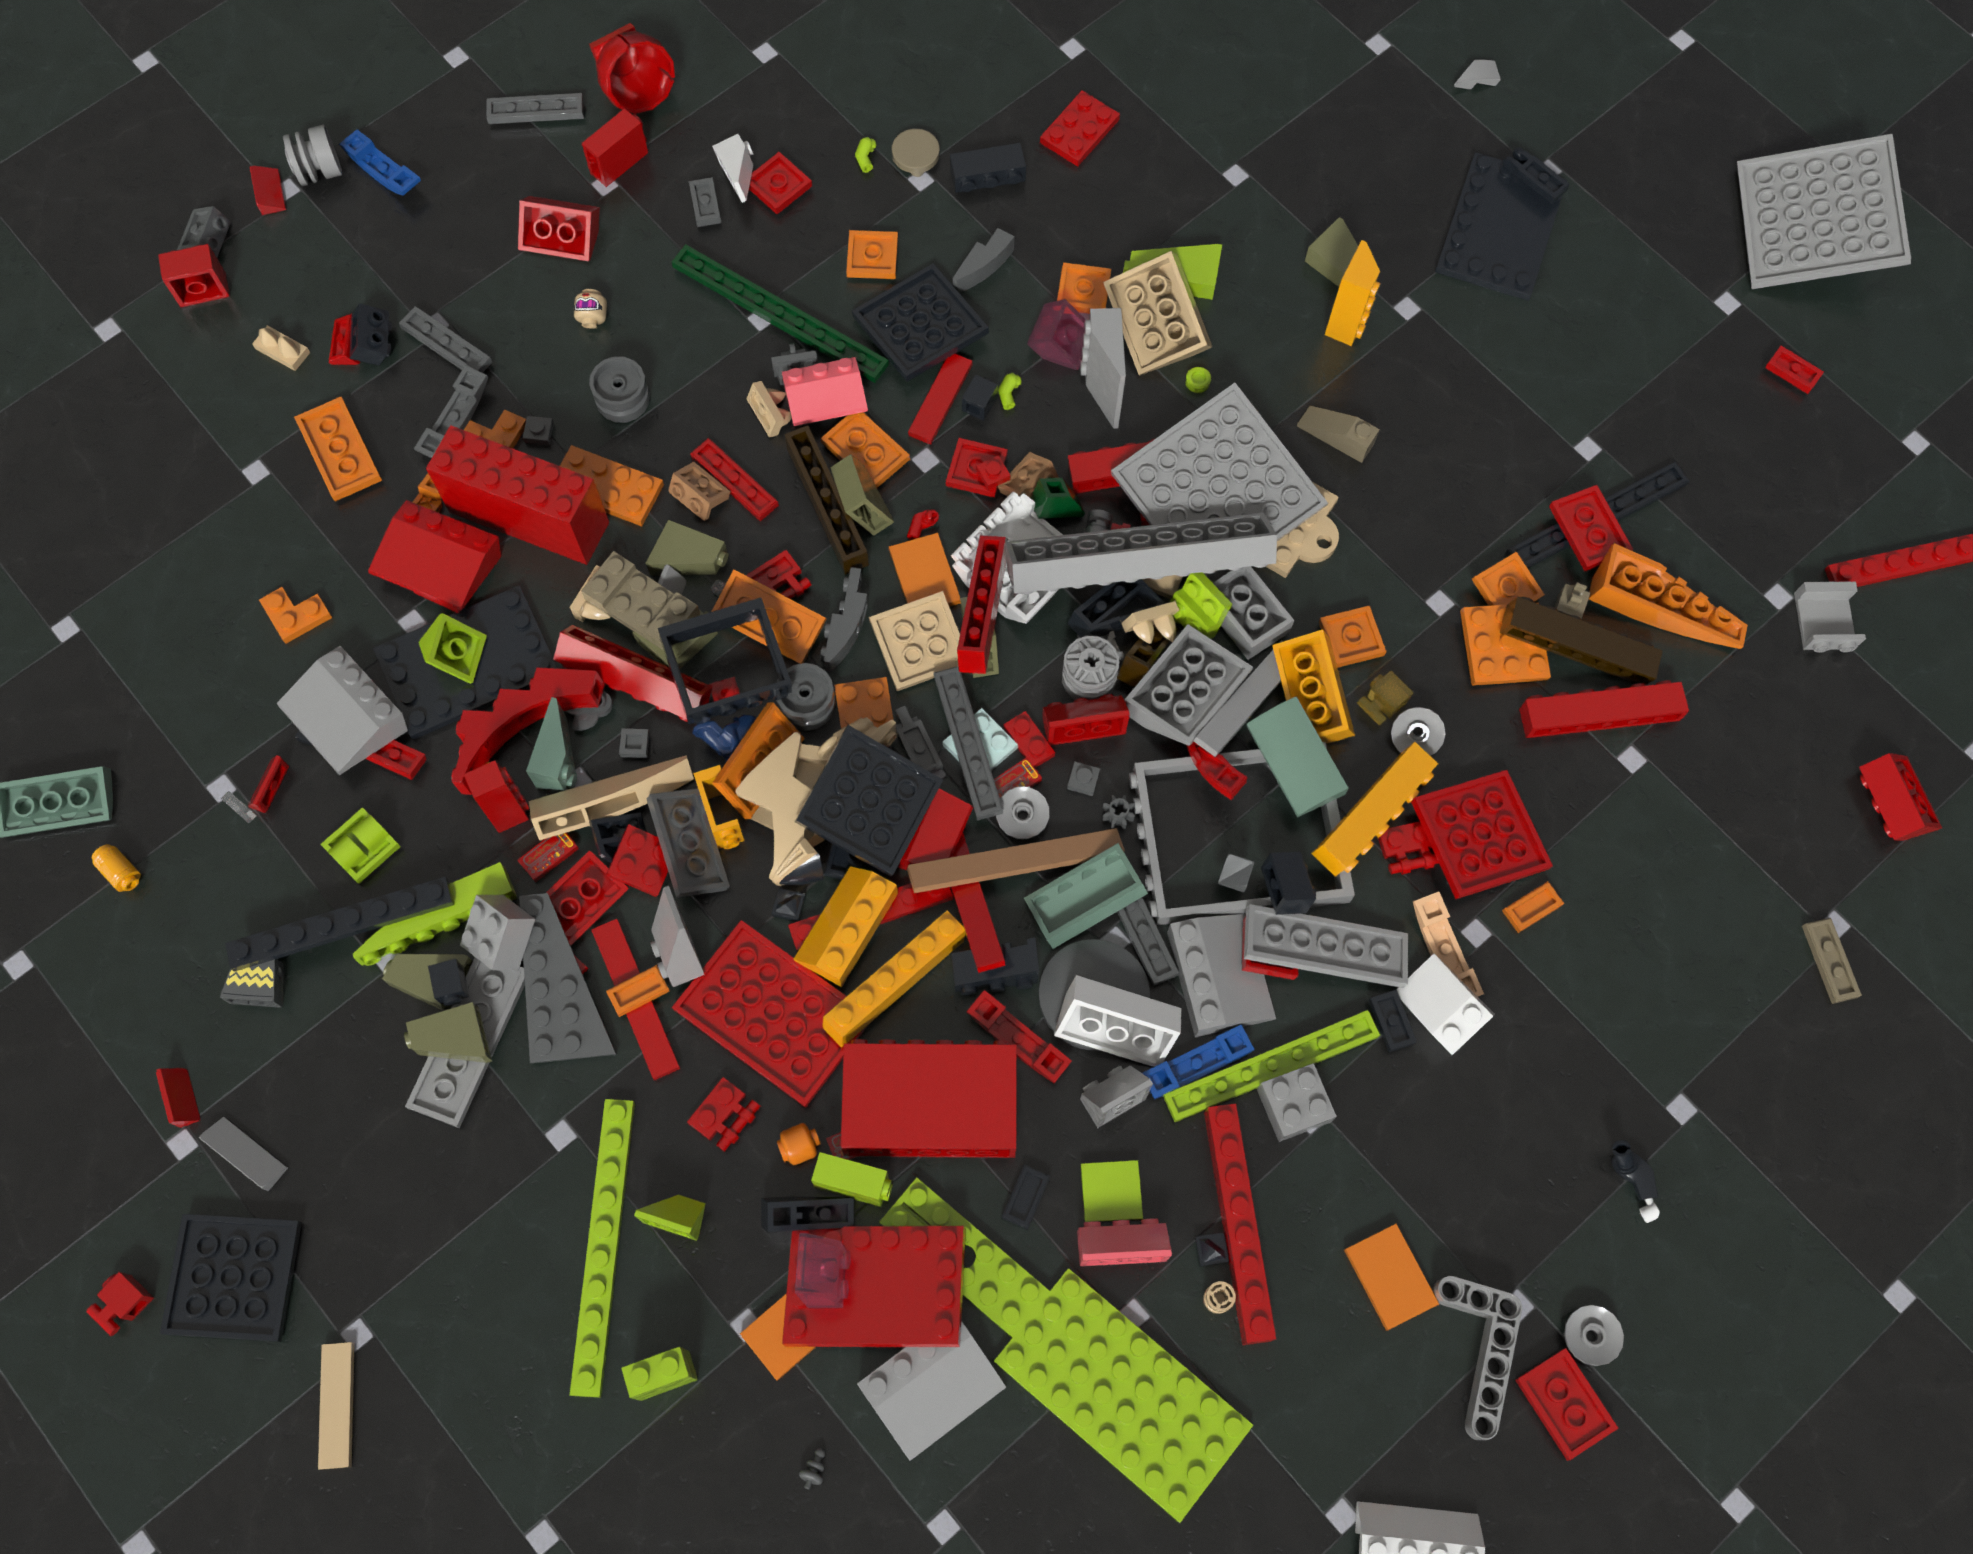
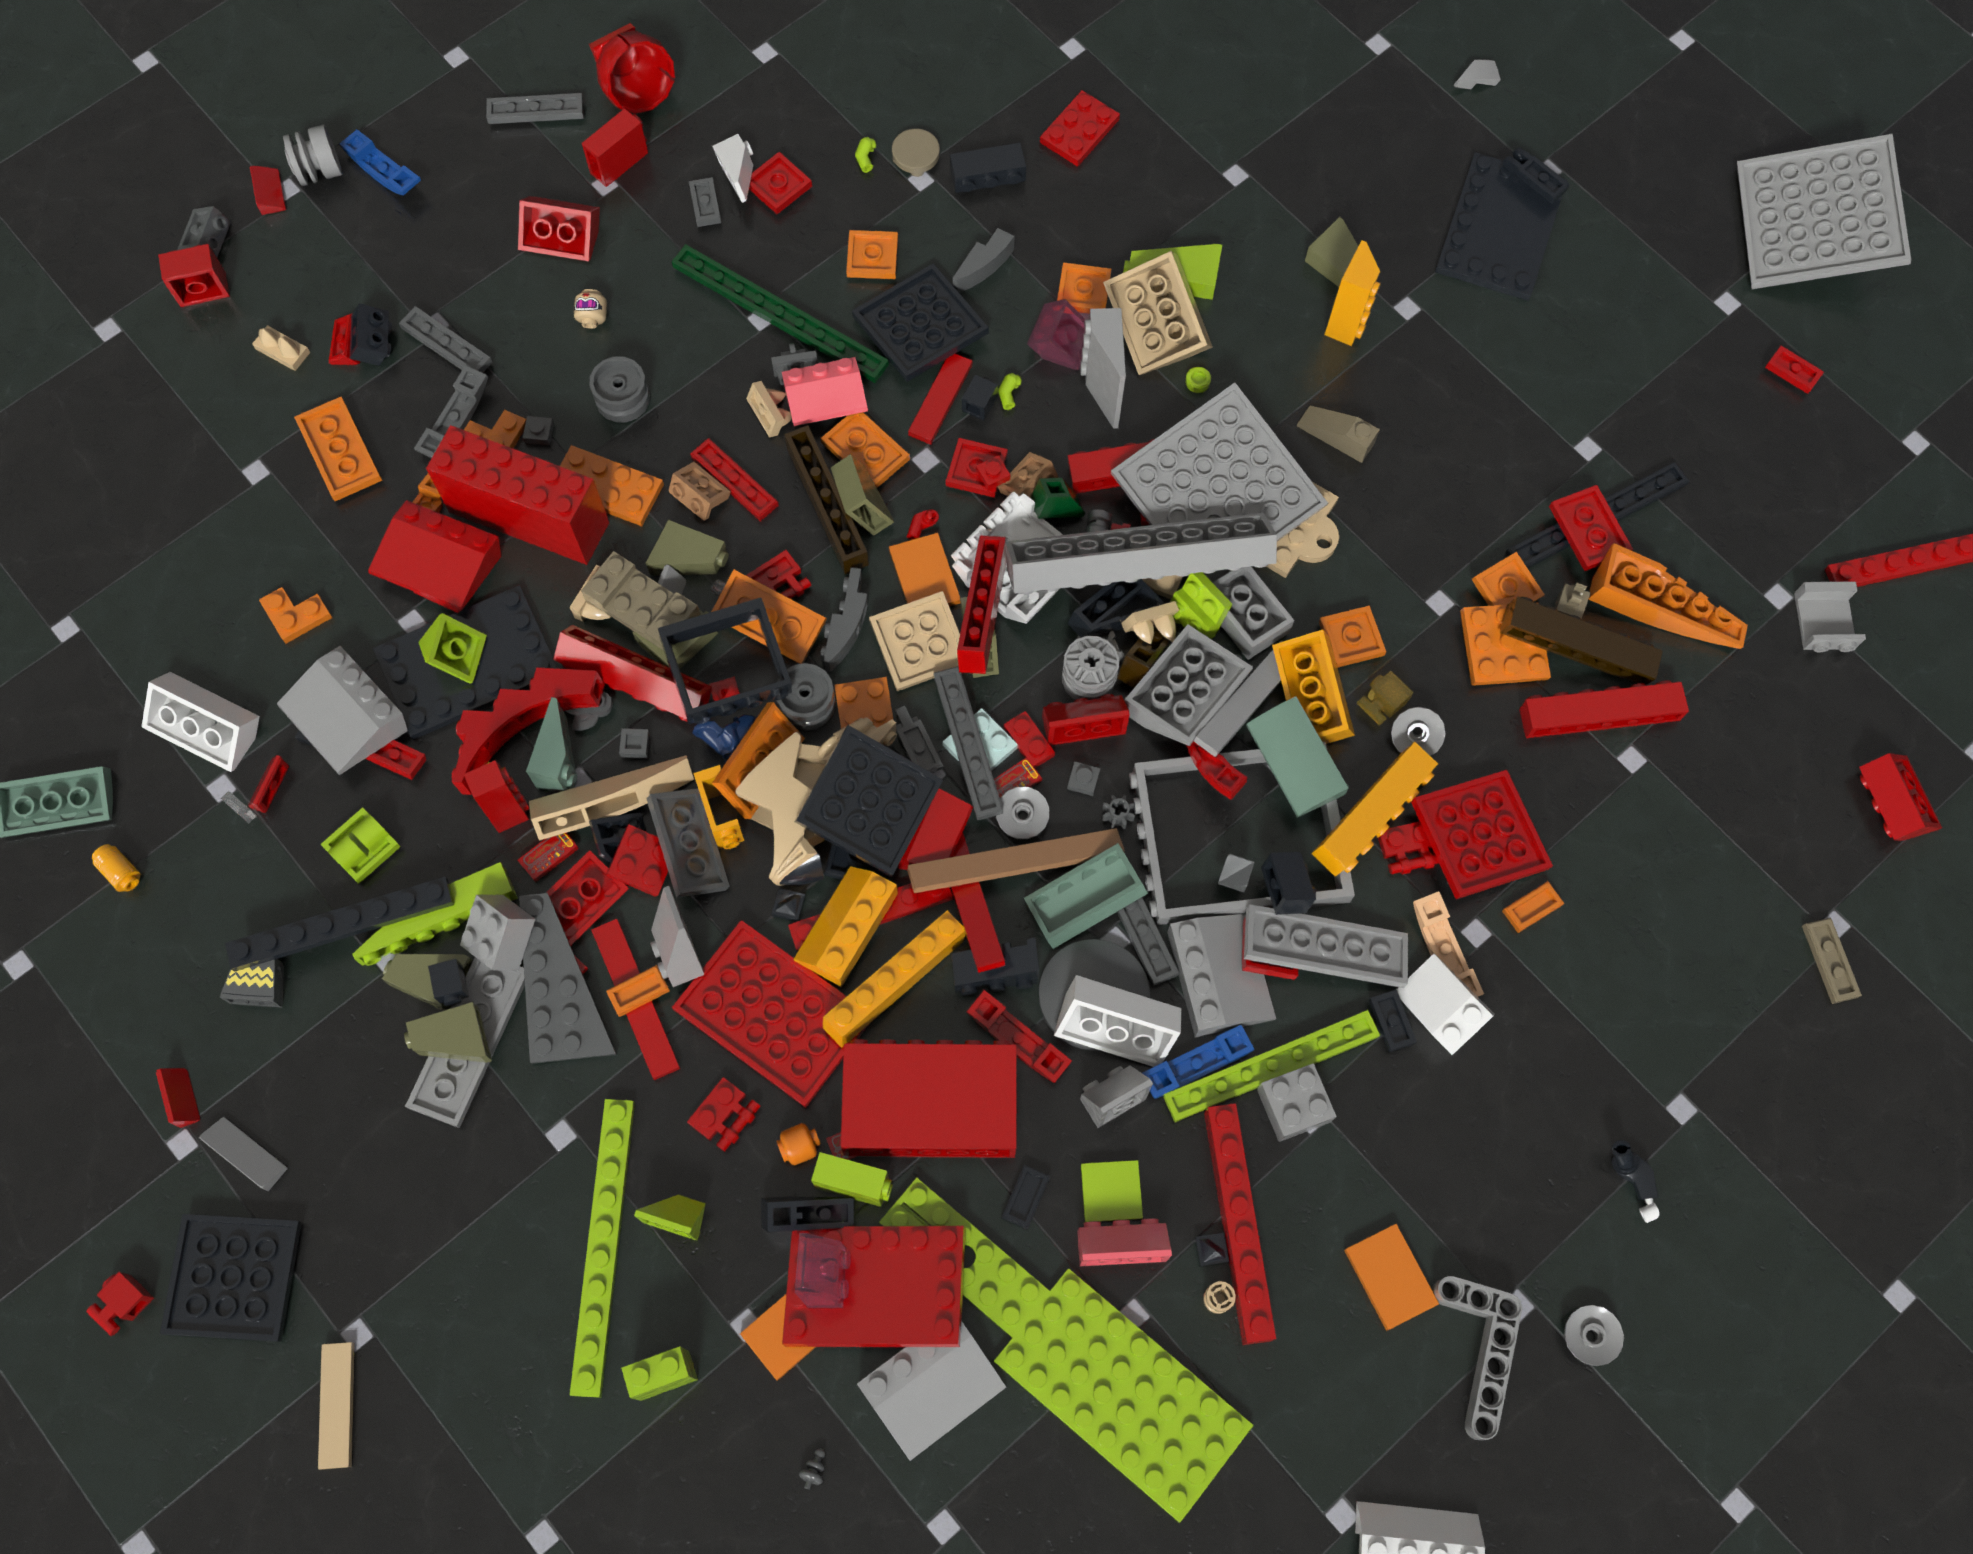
red plate [1515,1348,1618,1460] -> none
none -> white slope [142,672,260,772]

